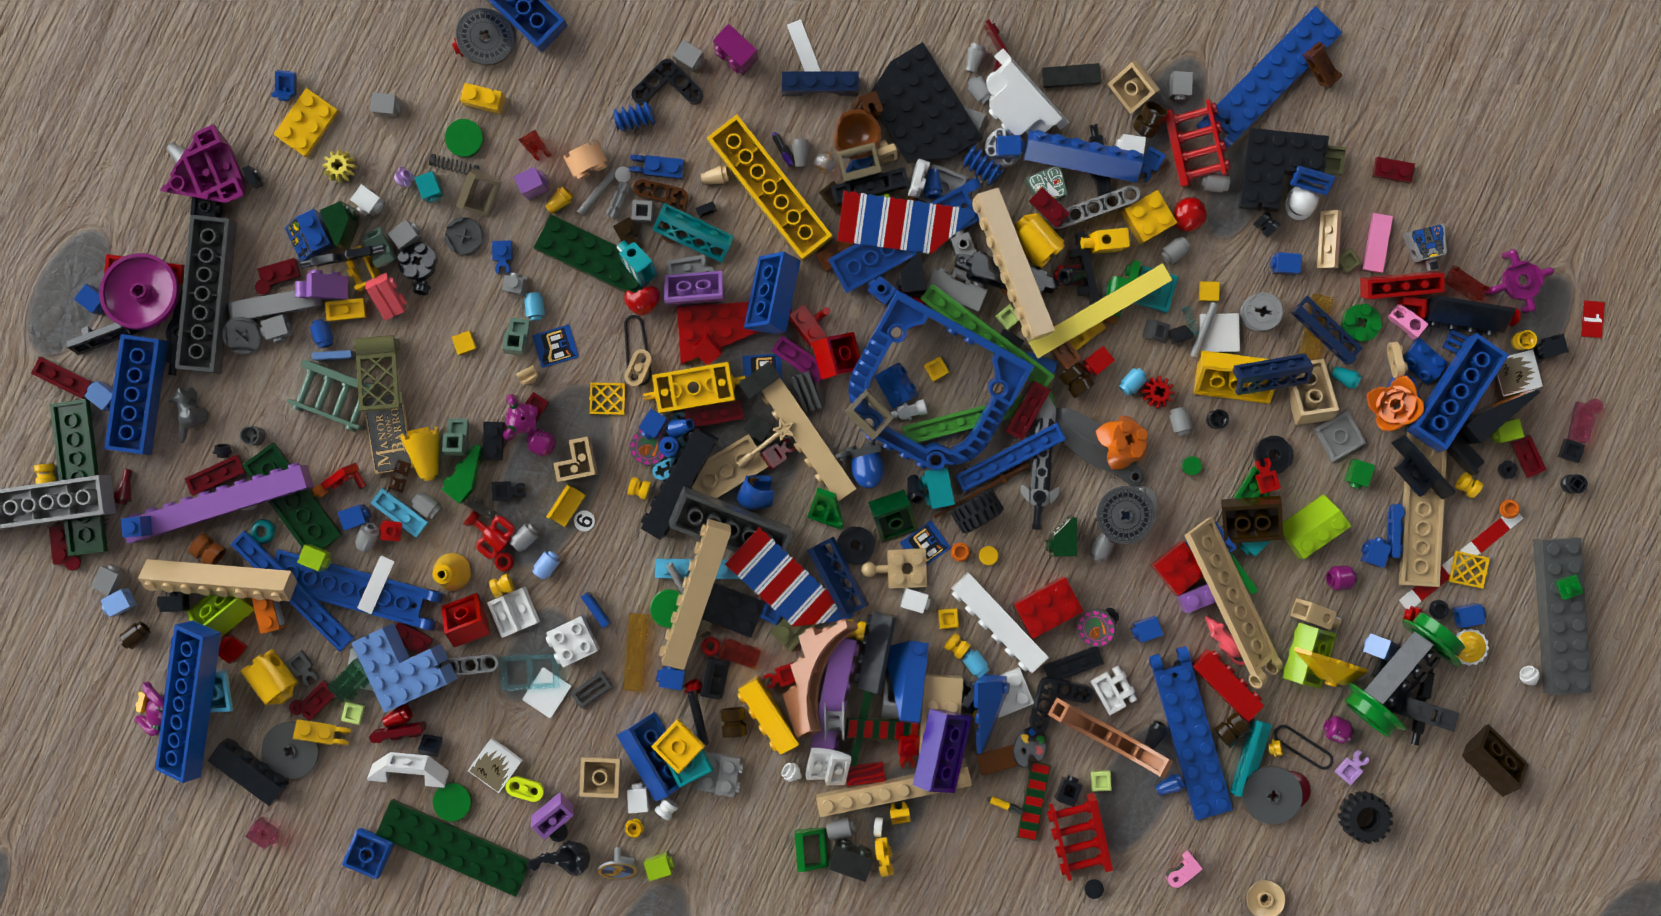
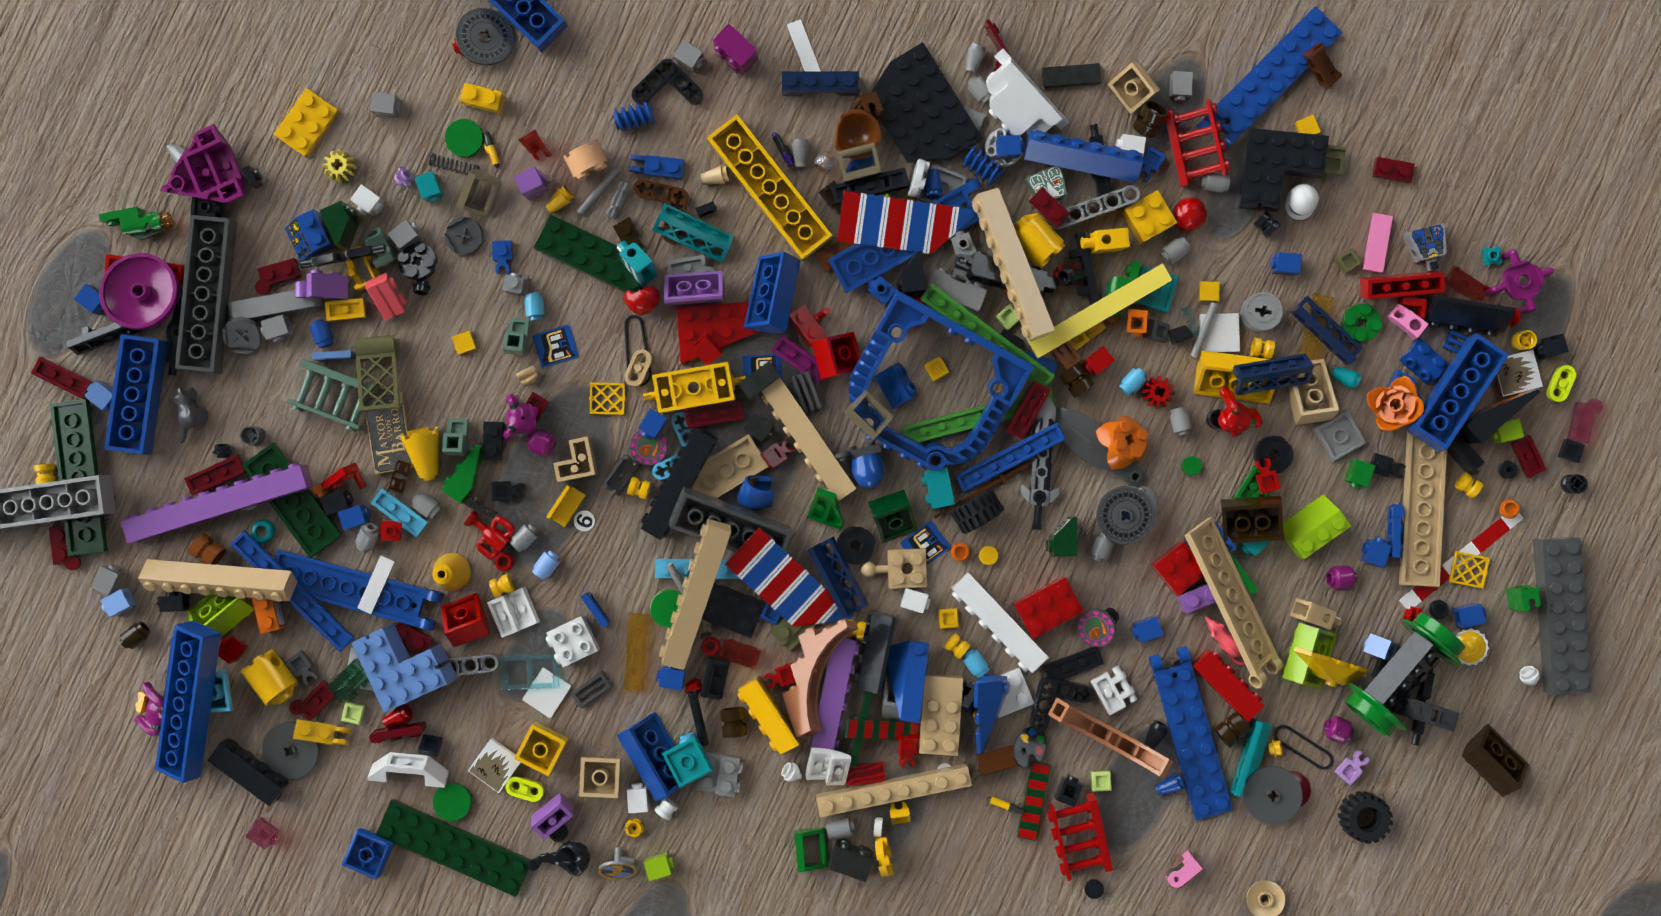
dark red cone [114,469,132,505] -> none
blue brick [121,516,153,538] -> none
blue bracket [272,70,297,101] -> none
lime brick [297,544,331,571] -> none
white sticker [615,166,631,182] -> none
light grey brick [632,200,655,224] -> none
yellow tile [651,718,706,774] -> none
blue brick [659,437,681,458] -> none
blue cone [666,419,694,439] -> none
tan piece [737,418,794,468] -> none
light grey piece [824,701,844,741] -> none
tan tile [876,139,898,166] -> none
white piece [891,399,928,420] -> none
black cone [907,475,926,504] -> none
dark purple slope [913,709,972,793] -> none
blue tile [1290,166,1335,195] -> none
tan plate [1317,210,1342,269] -> none
tan plate [1387,342,1408,378] -> none
black bracket [1391,435,1456,499] -> none
green tile [1555,574,1583,600] -> none
red sticker [1581,300,1605,338] -> none
none -> green plate [99,207,173,241]
none -> black brick [320,490,354,515]
none -> piece [483,131,500,168]
none -> yellow brick [514,721,570,777]
none -> dark grey hinge [602,454,642,496]
none -> orange brick [1127,309,1149,337]
none -> red hair [1218,387,1263,437]
none -> yellow wheel [1250,338,1275,359]
none -> yellow tile [1294,114,1321,134]
none -> black plate [1370,453,1406,478]
none -> teal plate [1482,246,1502,266]
none -> green hinge [1505,585,1541,612]
none -> neon yellow plate [1546,365,1576,402]

